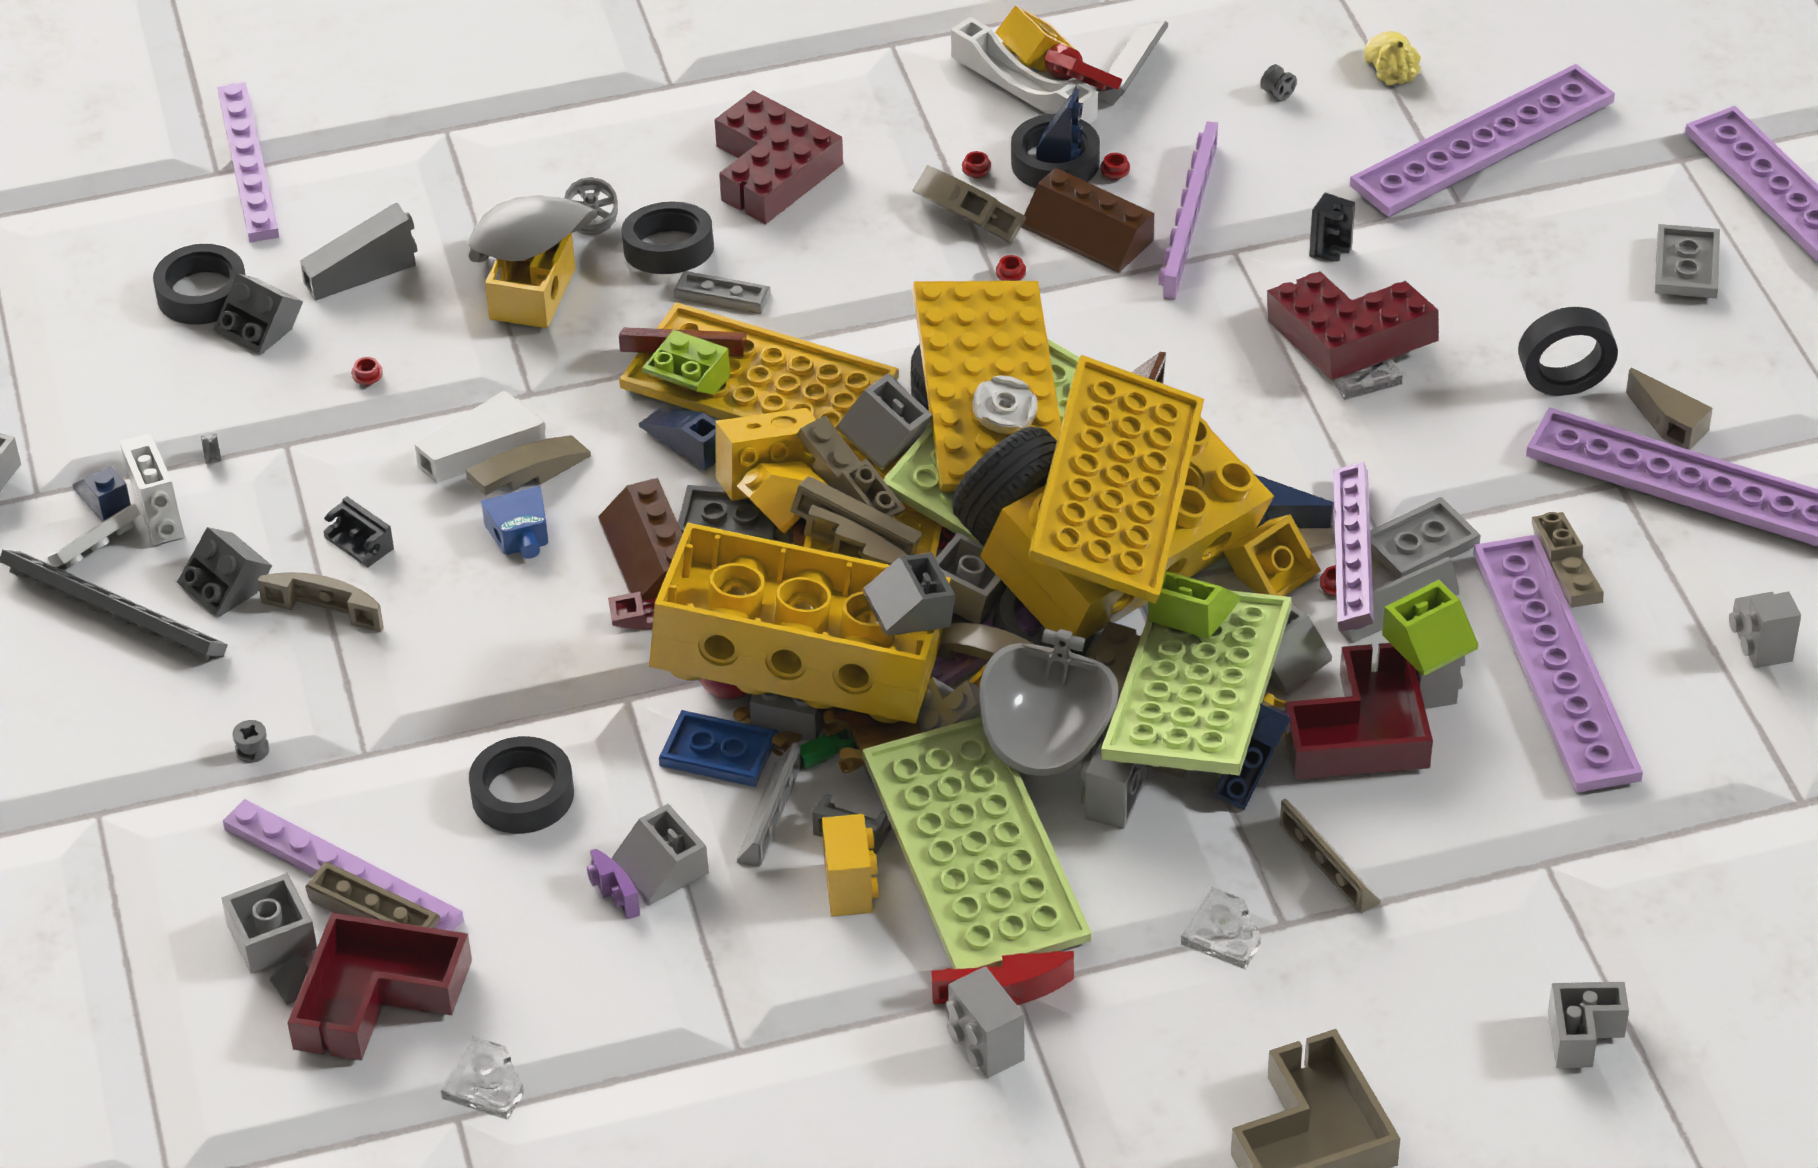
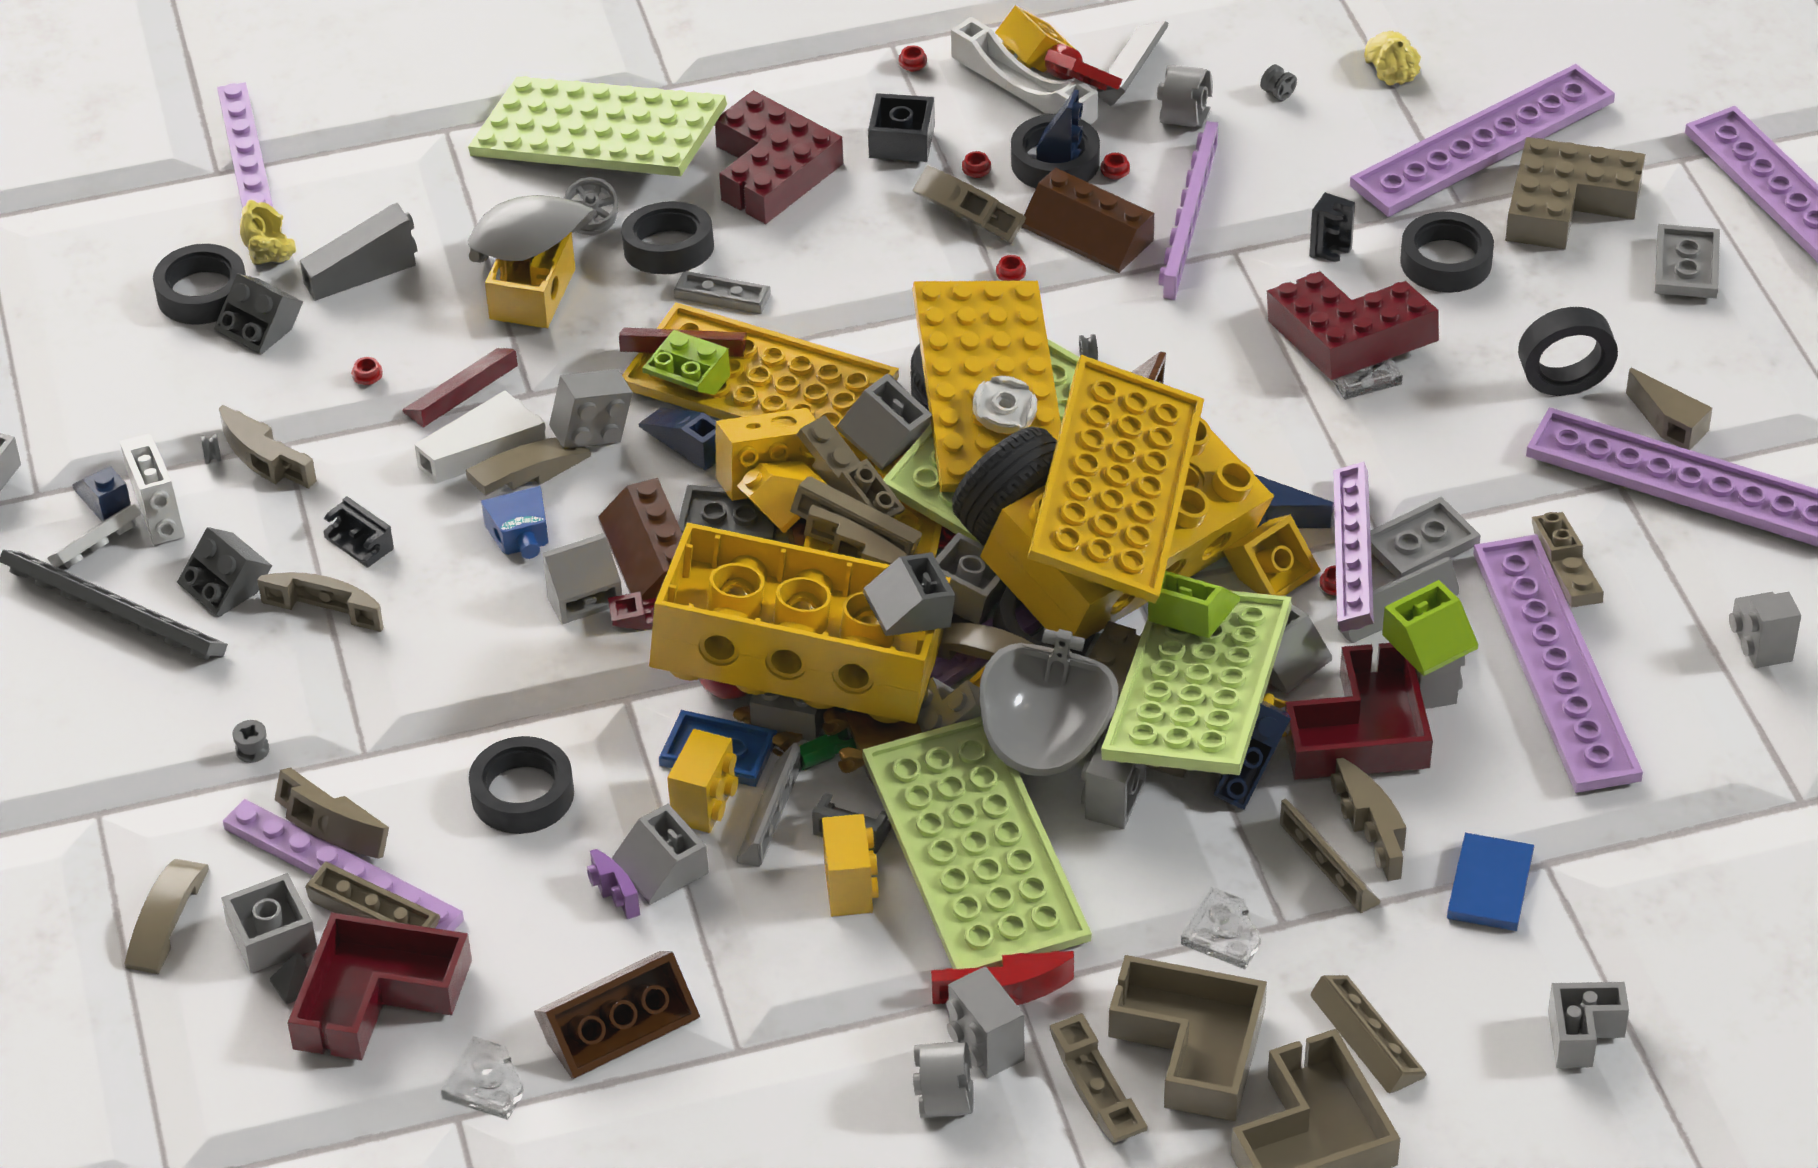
none -> dark tan slope [124,859,209,974]
none -> dark tan slope [219,405,317,489]
none -> light yellow hair [240,200,296,265]
none -> dark tan slope [274,767,389,859]
none -> dark red slope [403,348,518,428]
none -> yellowish green plate [468,76,728,176]
none -> reddish brown slope [534,951,700,1079]
none -> light grey slope [542,533,622,625]
none -> light grey brick [549,369,633,448]
none -> yellow brick [667,728,738,833]
none -> black brick [868,93,935,162]
none -> red plate [898,45,927,72]
none -> light grey brick [913,1041,974,1119]
none -> dark tan slope [1050,1013,1148,1143]
none -> dark grey bush [1078,334,1098,360]
none -> dark tan piece [1108,955,1267,1122]
none -> light grey brick [1157,65,1213,127]
none -> dark tan slope [1310,975,1427,1093]
none -> dark tan slope [1331,758,1406,881]
none -> black tyre [1400,211,1494,293]
none -> blue tile [1447,832,1534,931]
none -> dark tan piece [1505,137,1646,250]

